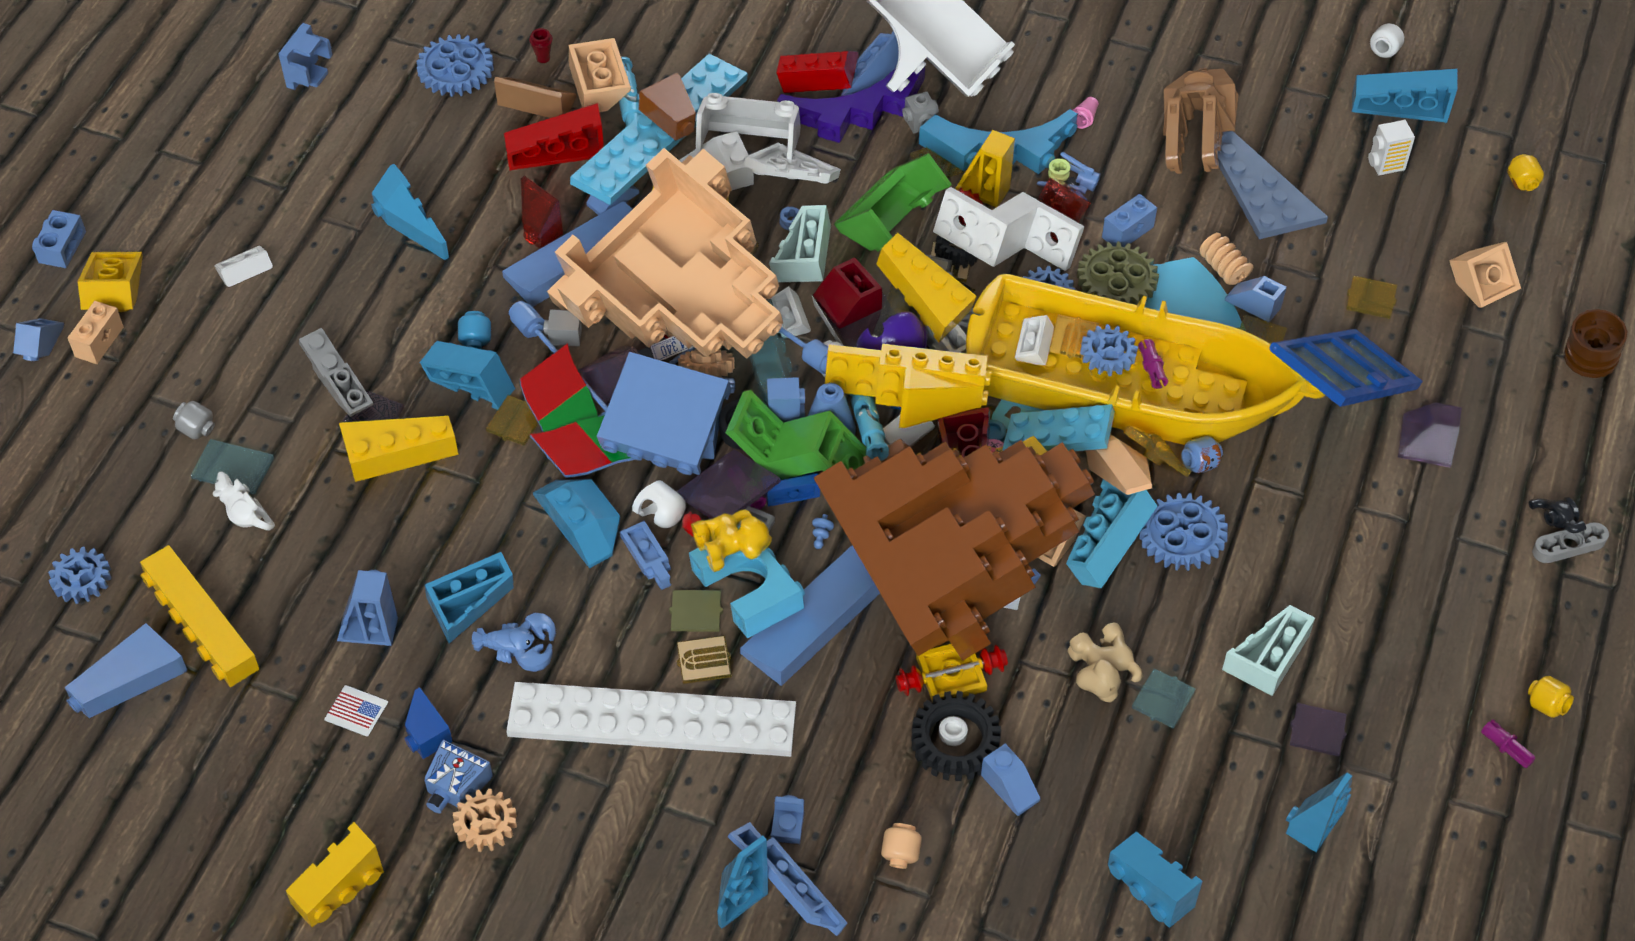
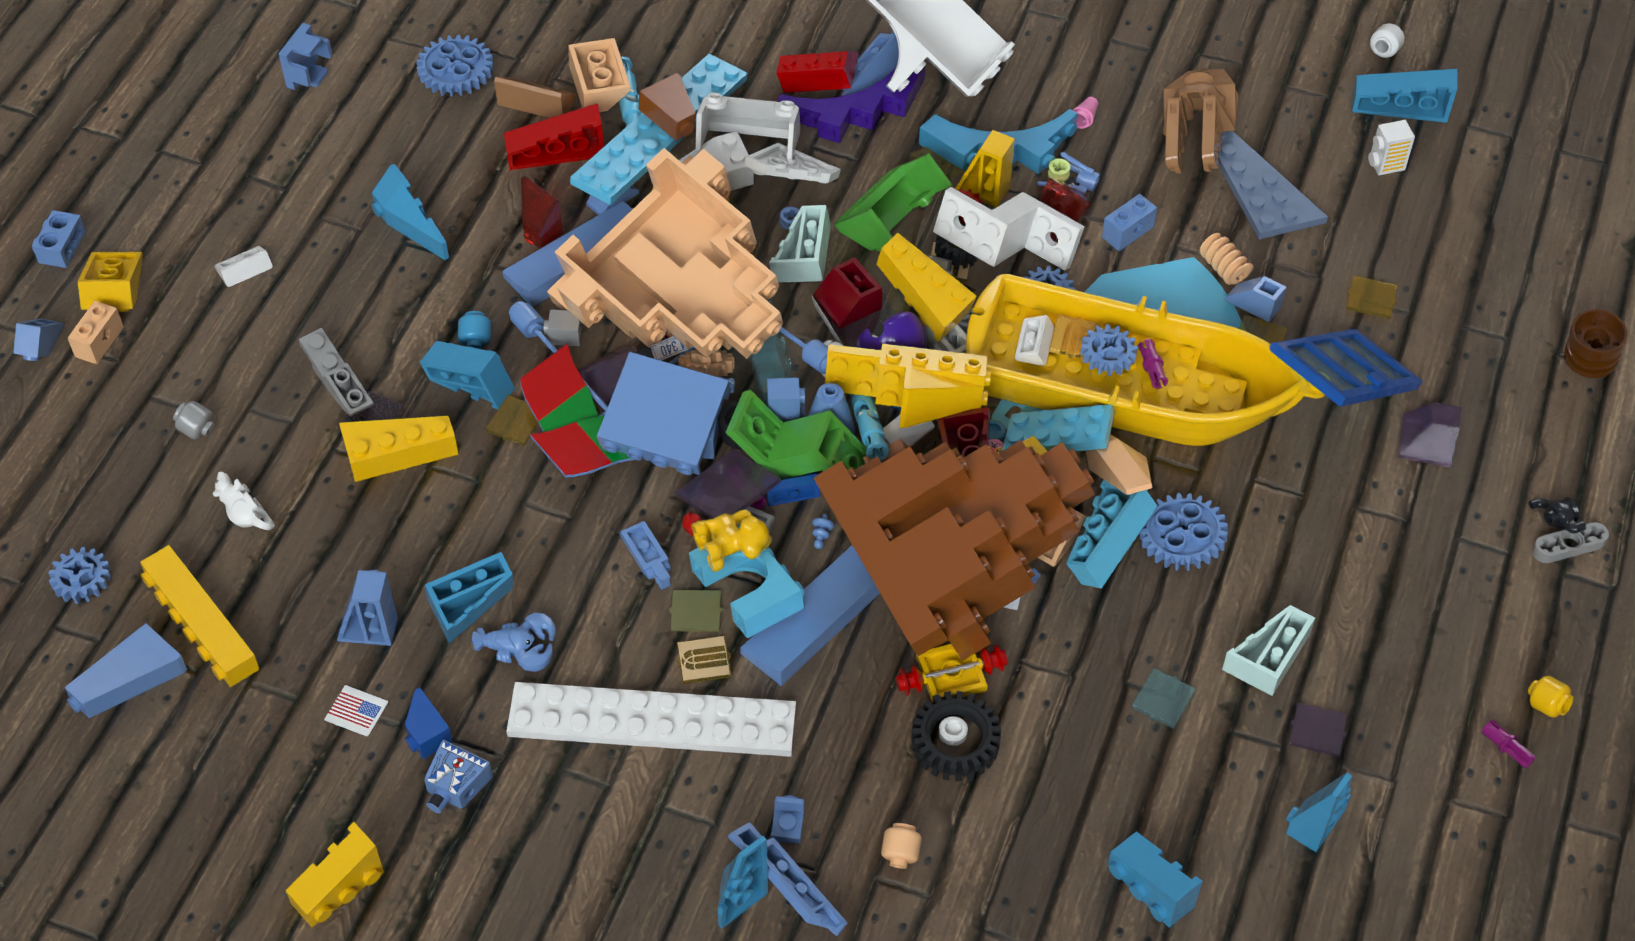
clear light blue piece [190,439,274,494] -> none
light nougat gear [453,789,517,852] -> none
dark red cone [529,28,553,63] -> none
dark azure wedge [533,479,620,569] -> none
white helmet [632,480,686,528] -> none
white slope [768,286,811,338] -> none
light grey brick [902,92,939,134] -> none
medium blue slope [981,743,1040,816] -> none
tan animal [1068,623,1143,703] -> none
olive gear [1077,241,1159,305] -> none
clear yellow animal [1123,425,1192,478] -> none
medium blue head [1181,436,1223,473] -> none
light nougat slope [1449,242,1521,308] -> none
yellow head [1507,154,1544,191] -> none

